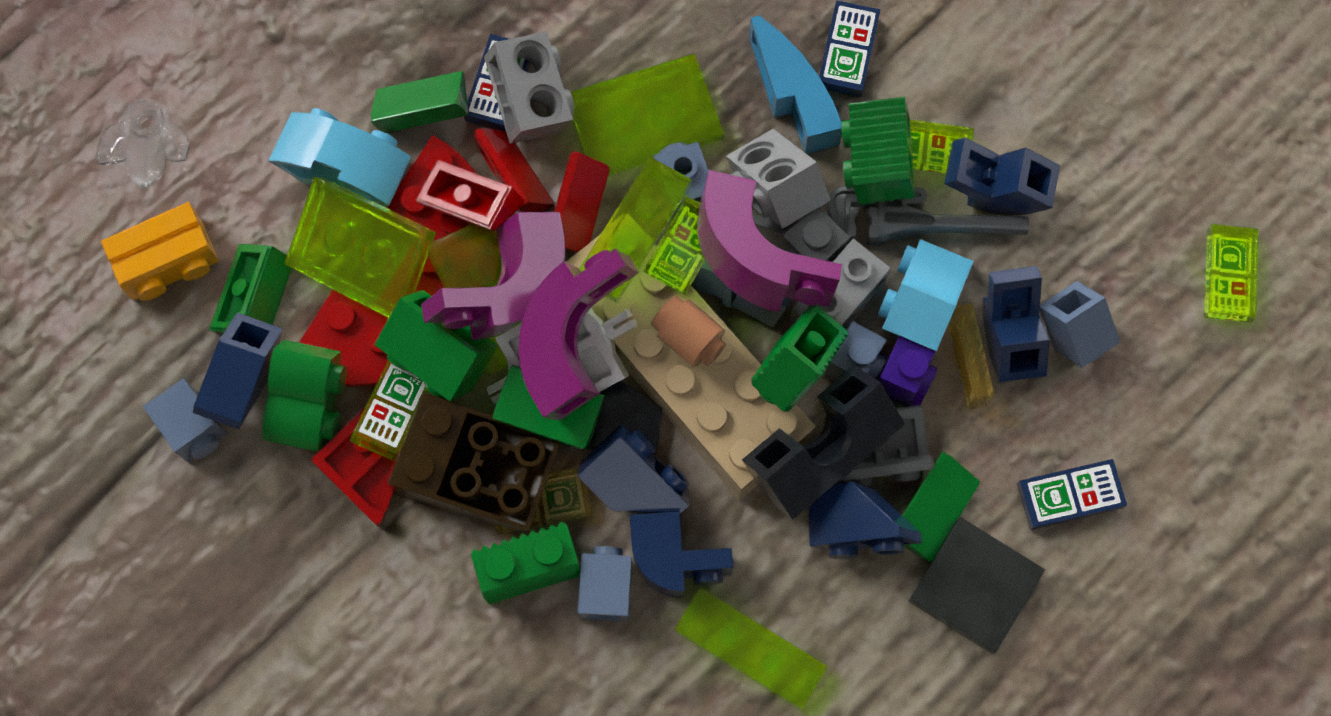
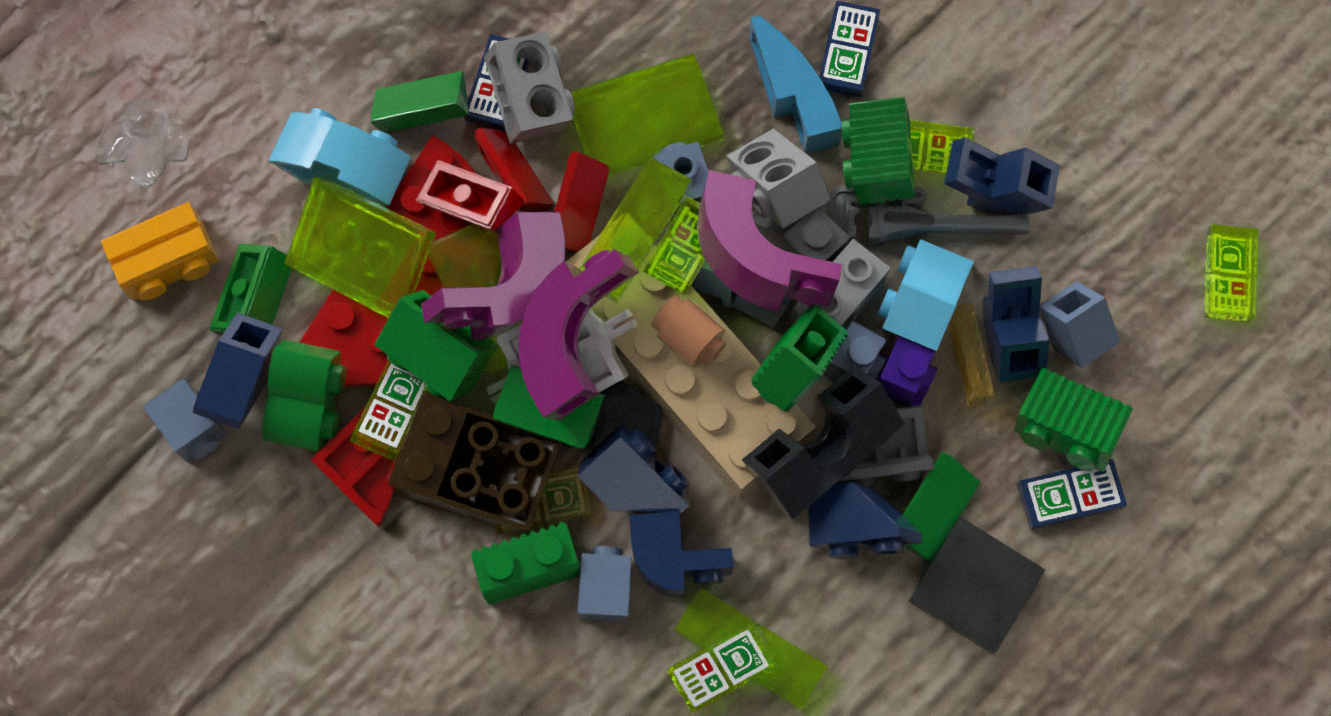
none -> tile [667,619,780,713]
none -> green brick [1013,368,1133,472]

